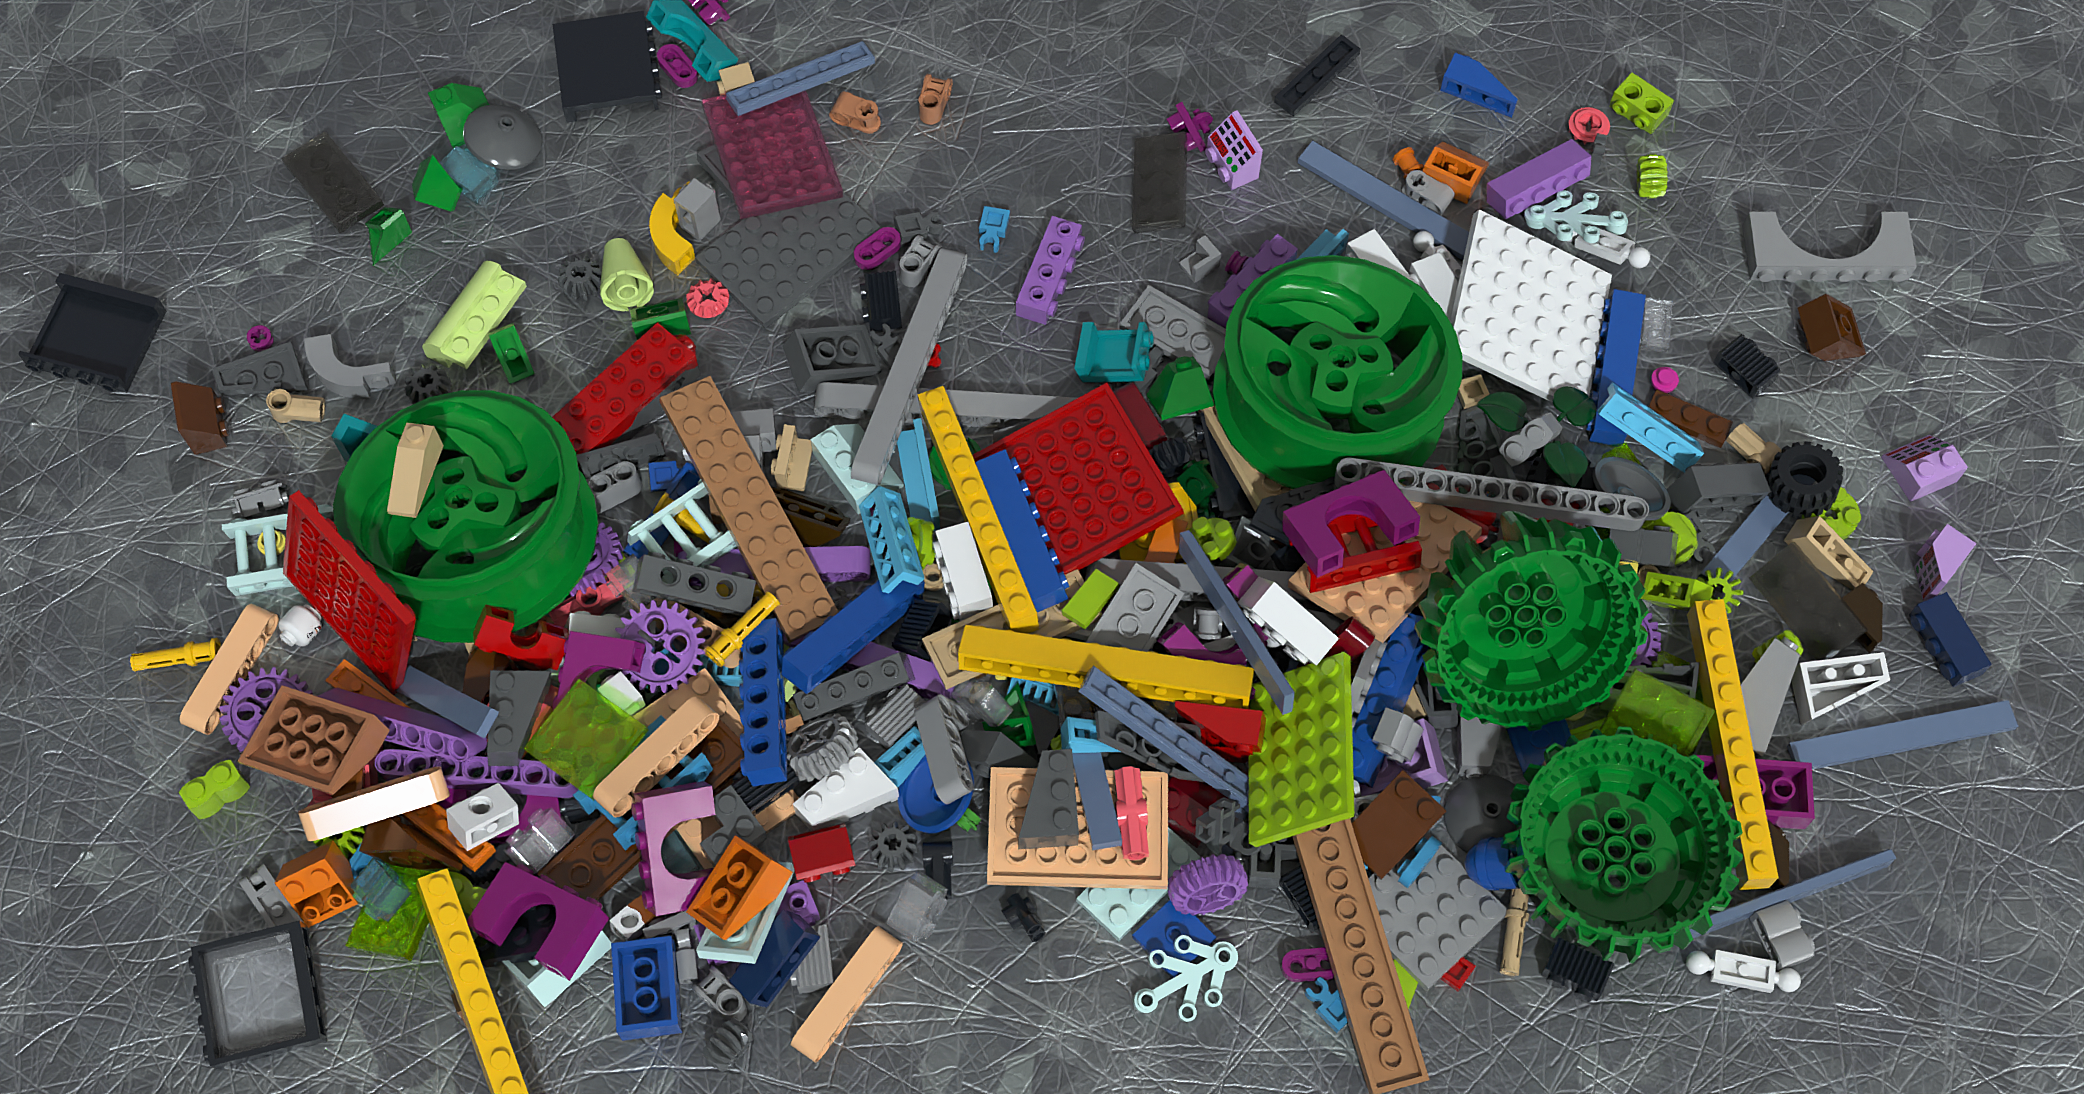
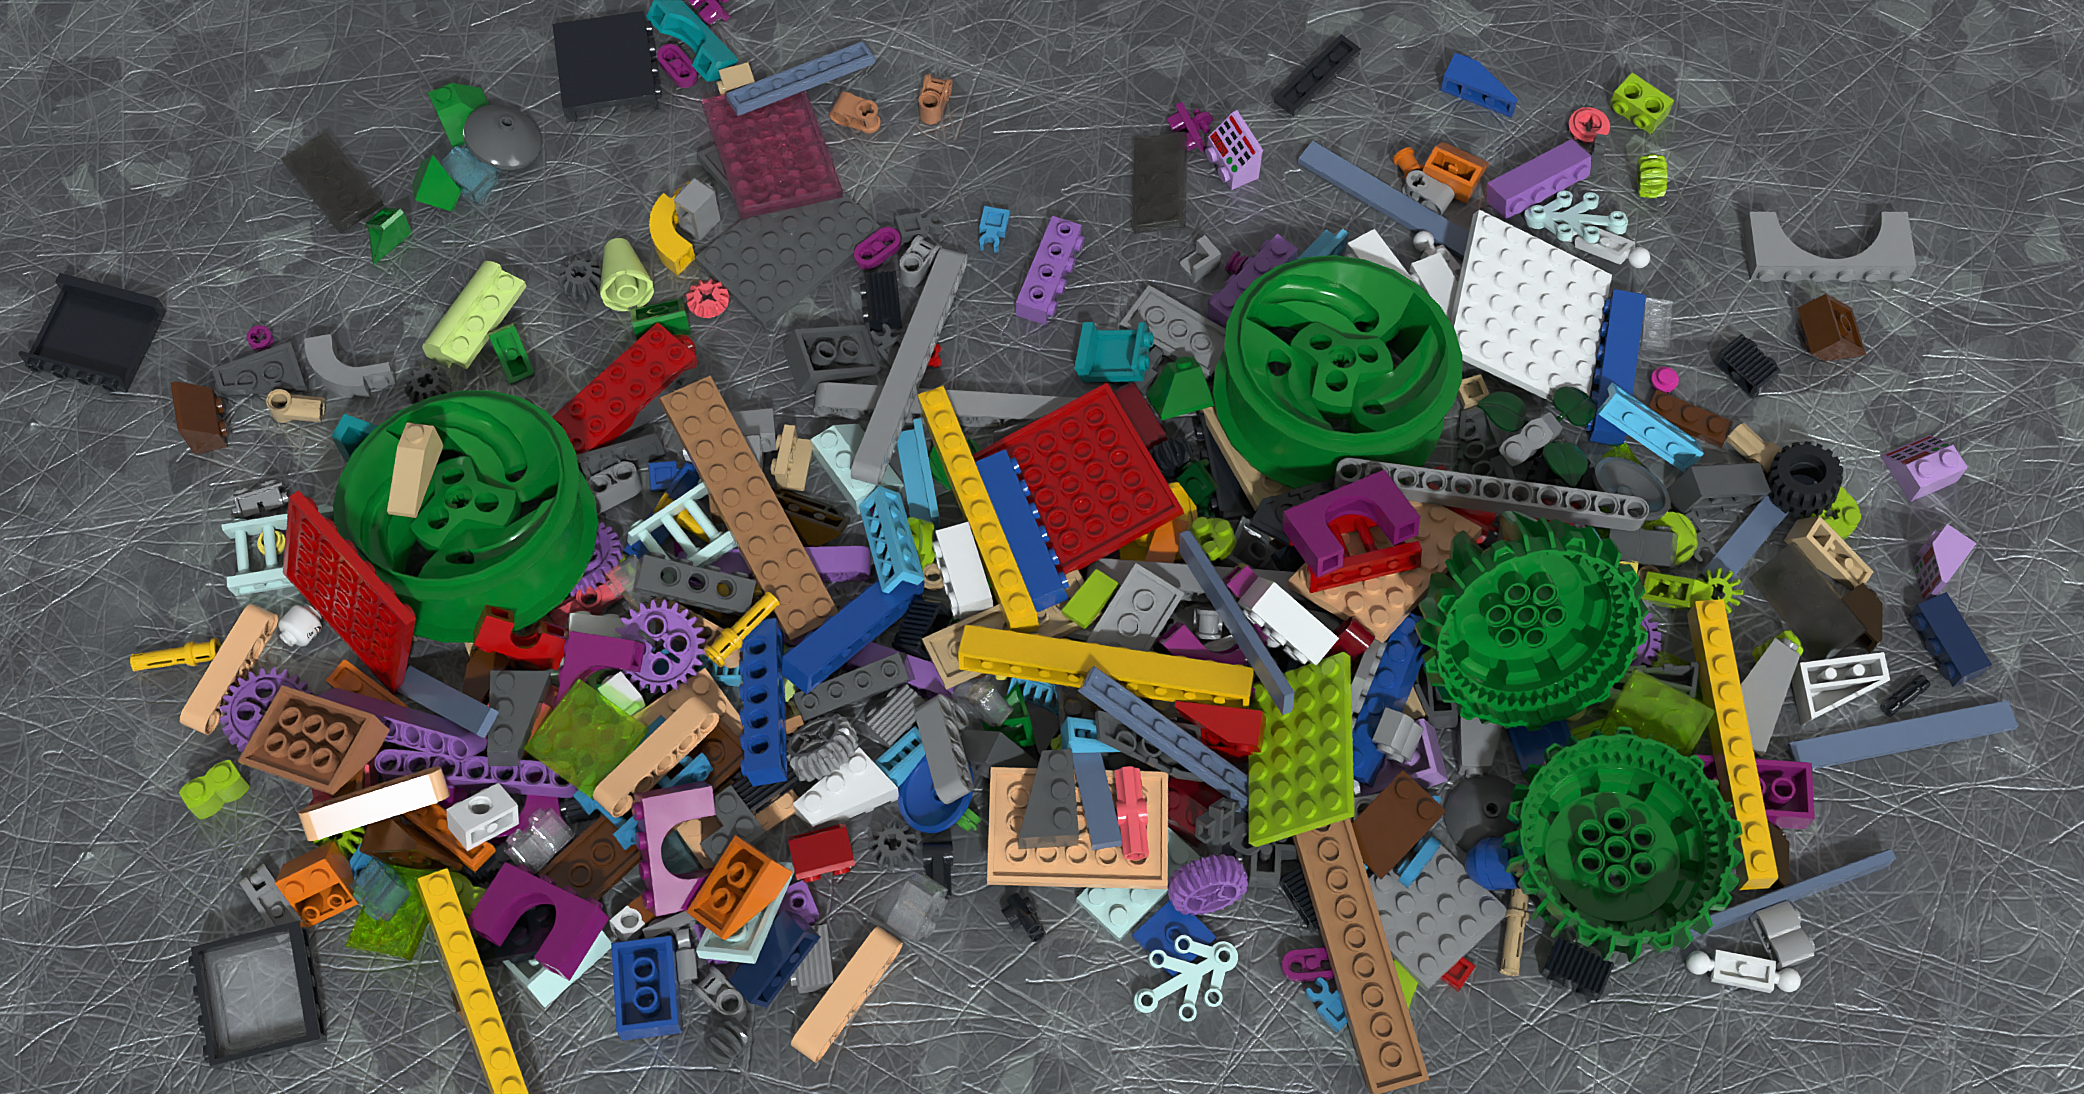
none -> black axle [1880,675,1931,717]

